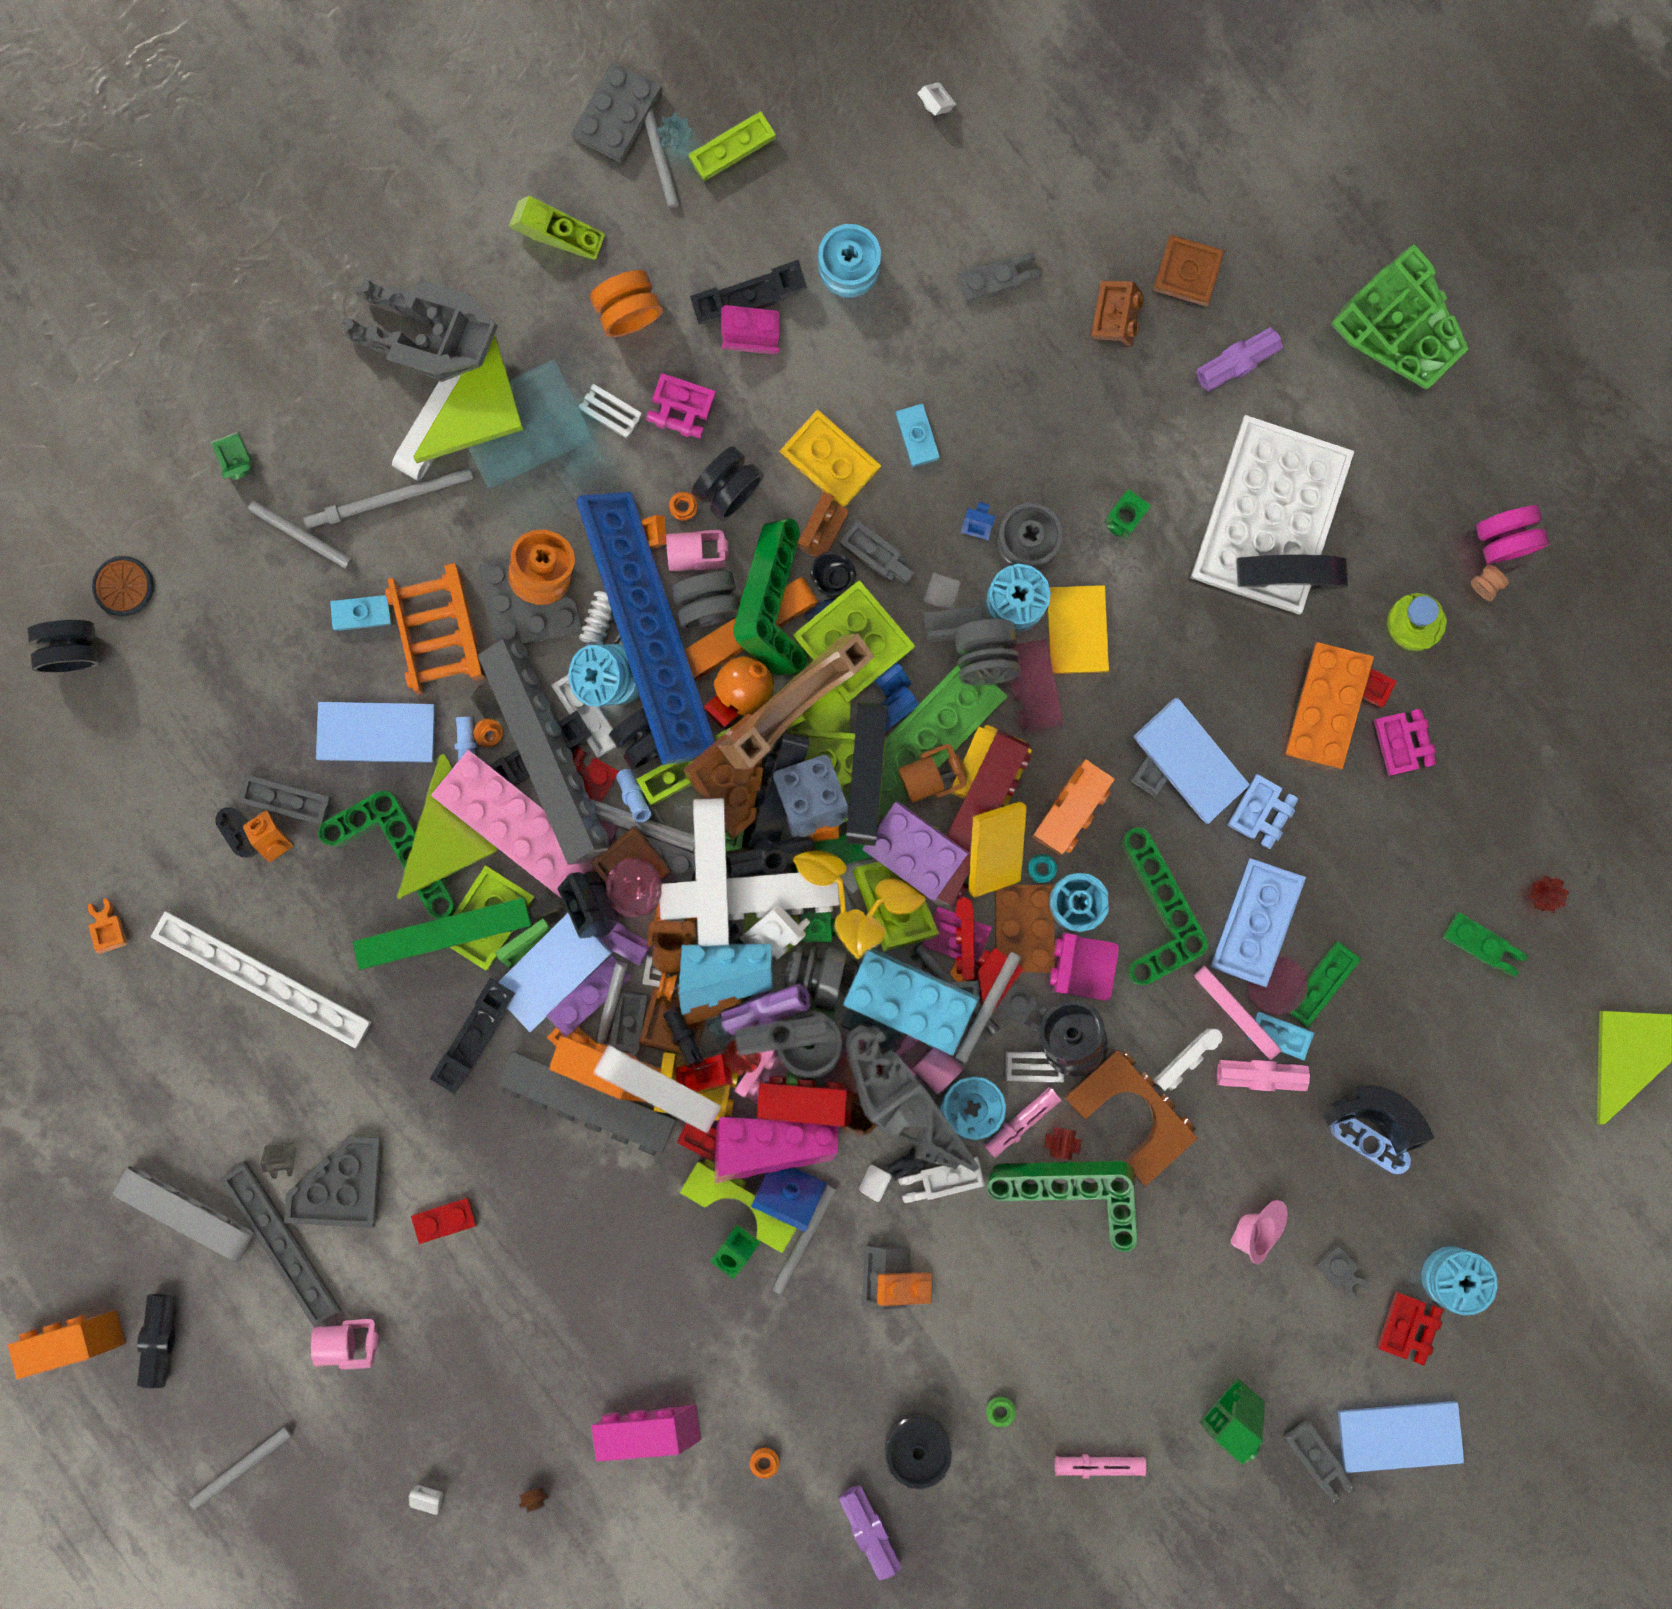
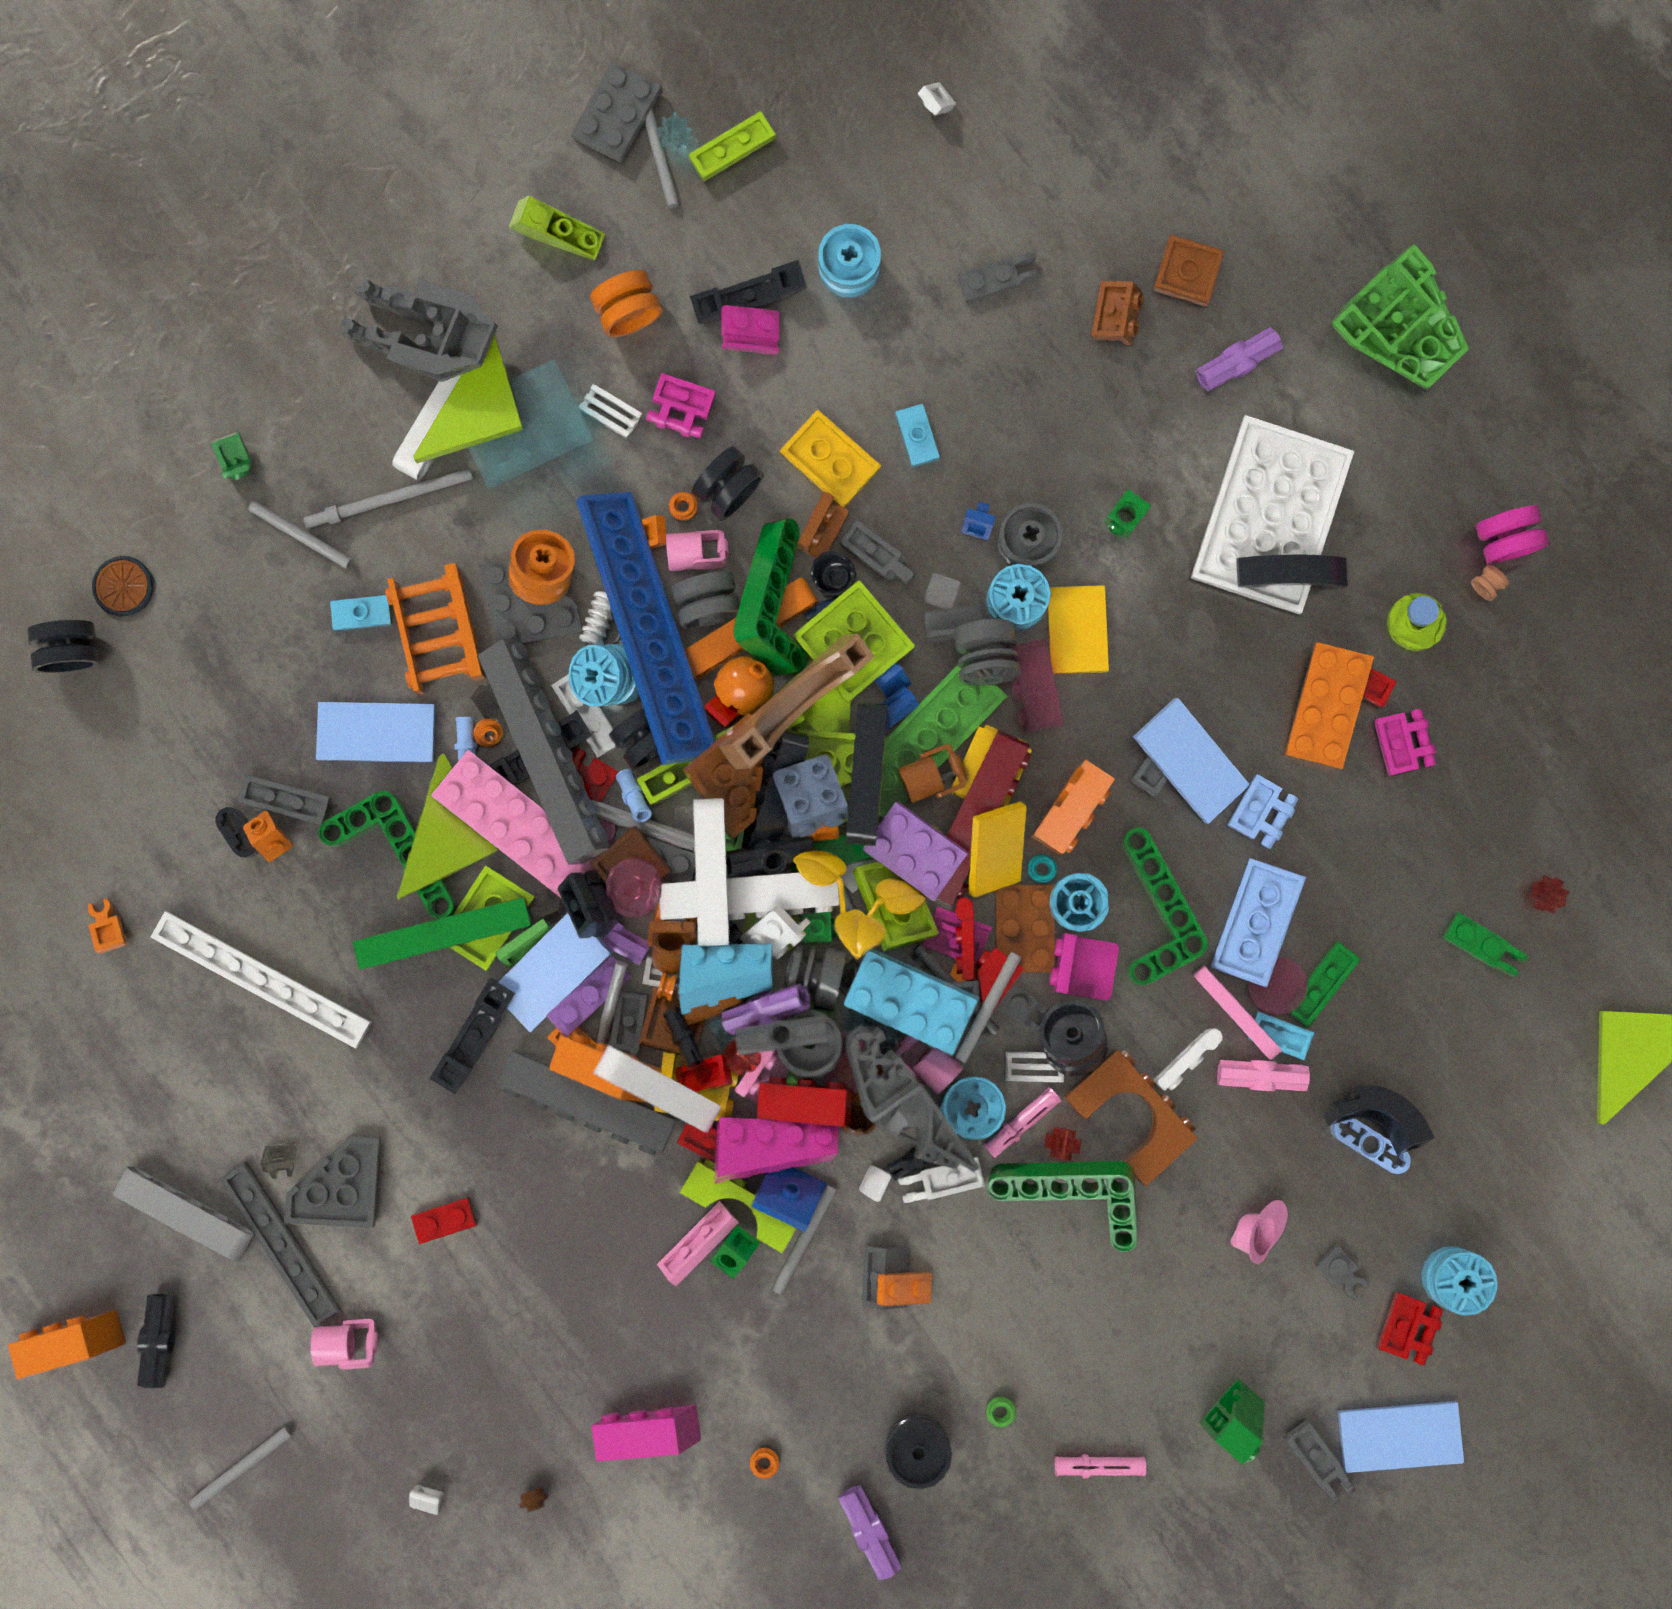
none -> bright pink plate [657,1201,739,1286]

